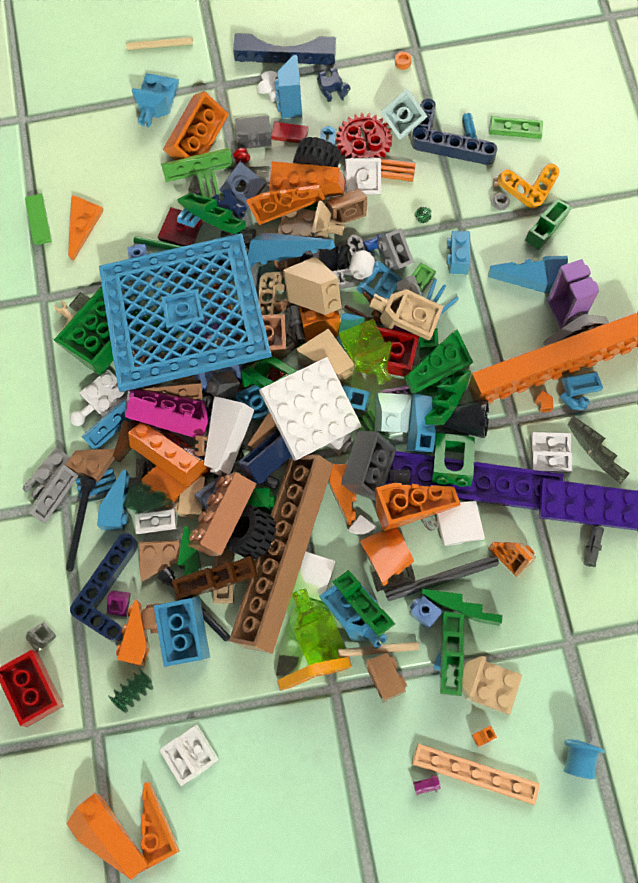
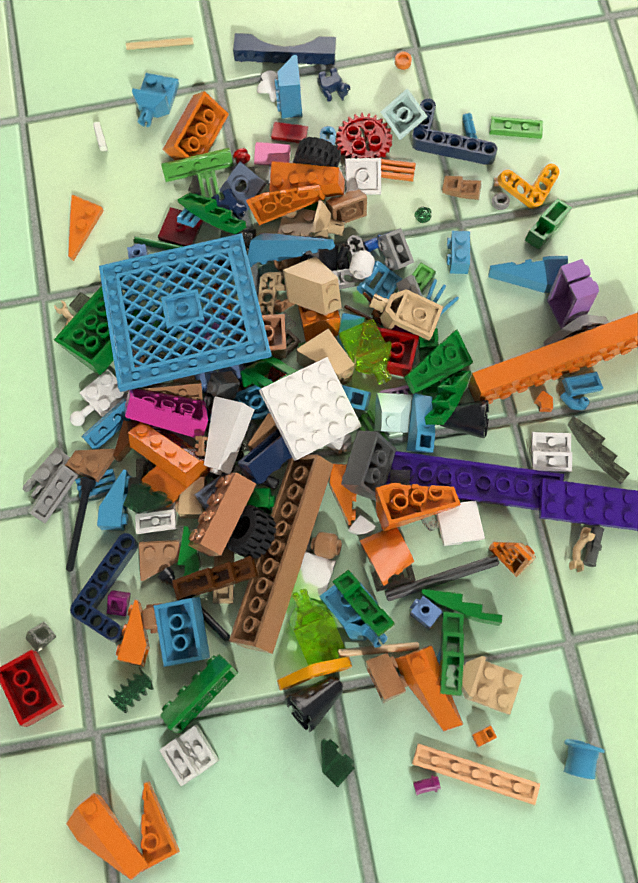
bright green tile [25,193,52,246] -> none
hinge [235,116,272,149] -> none
clear smoke tile [276,654,299,676] -> none
dark grey pin [287,306,305,344] -> none
green panel [432,433,475,487] -> none
none -> white tile [93,122,108,151]
none -> green slope [160,654,238,734]
none -> bright pink slope [254,142,291,166]
none -> black cone [285,676,343,732]
none -> medium nougat head [311,532,342,559]
none -> clear green slope [321,738,355,788]
none -> orange wedge [395,645,463,731]
none -> medium nougat slope [442,176,482,200]
none -> tan arm [569,527,595,573]

